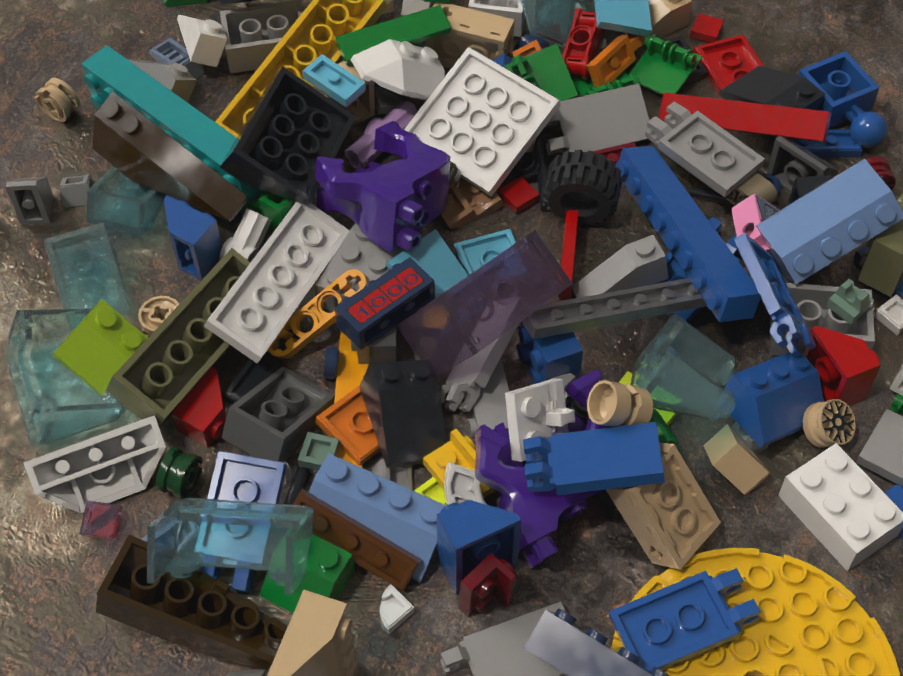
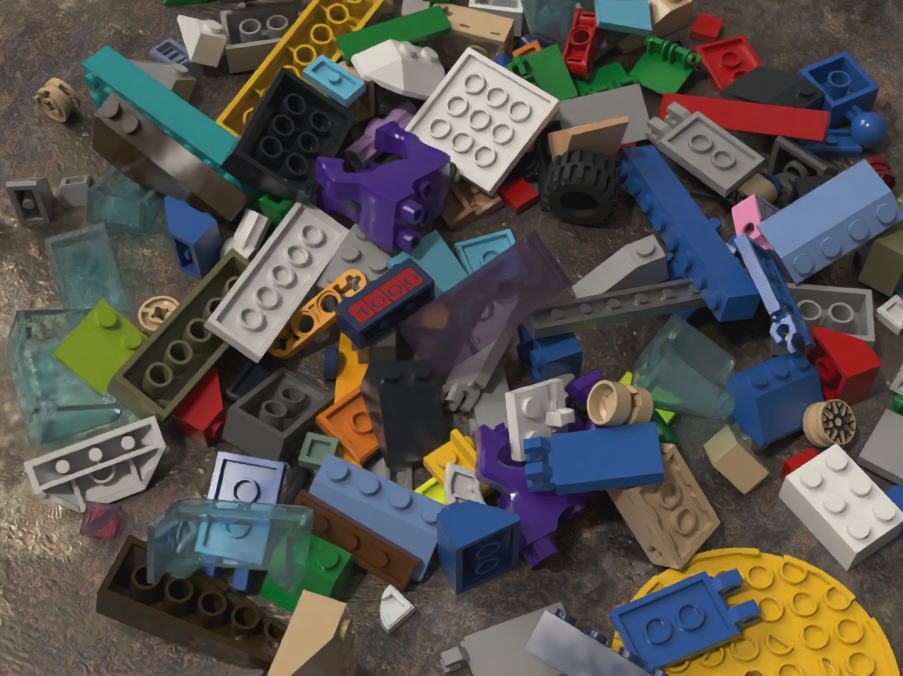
dark green wheel [156,447,203,500] -> none
dark red bracket [458,553,517,618] -> none
red tile [558,210,579,300] -> none
orange hinge [586,33,645,87] -> none
sand green tile [826,279,874,325] -> none
none -> light nougat slope [547,116,629,161]
none -> red tile [779,447,818,482]

